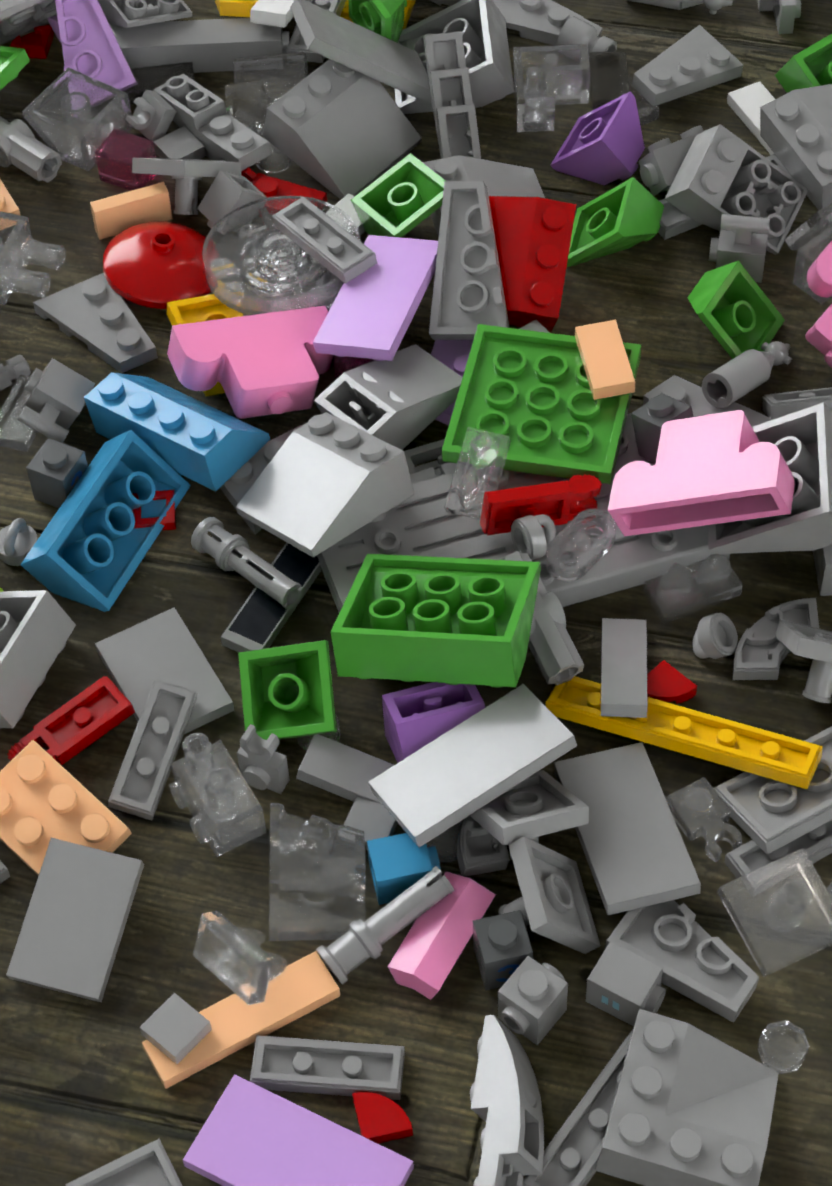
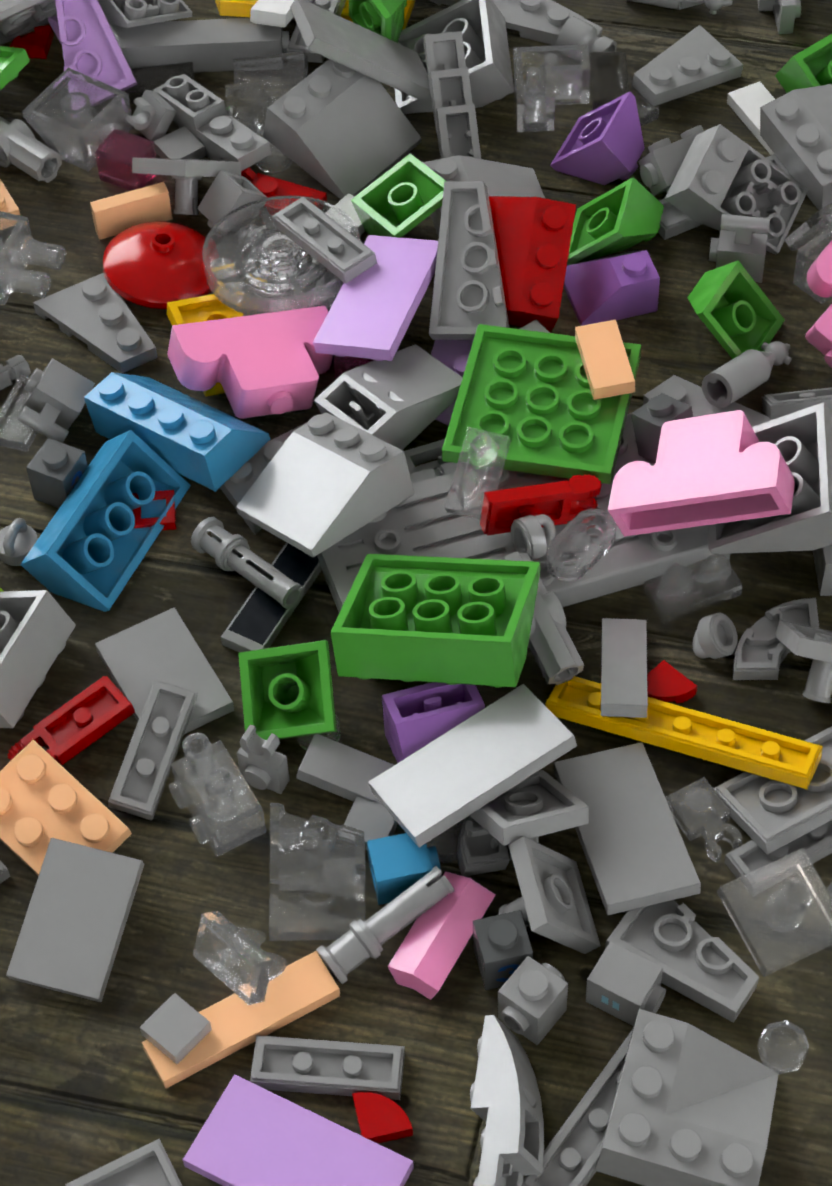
none -> medium lavender slope [564,250,660,326]

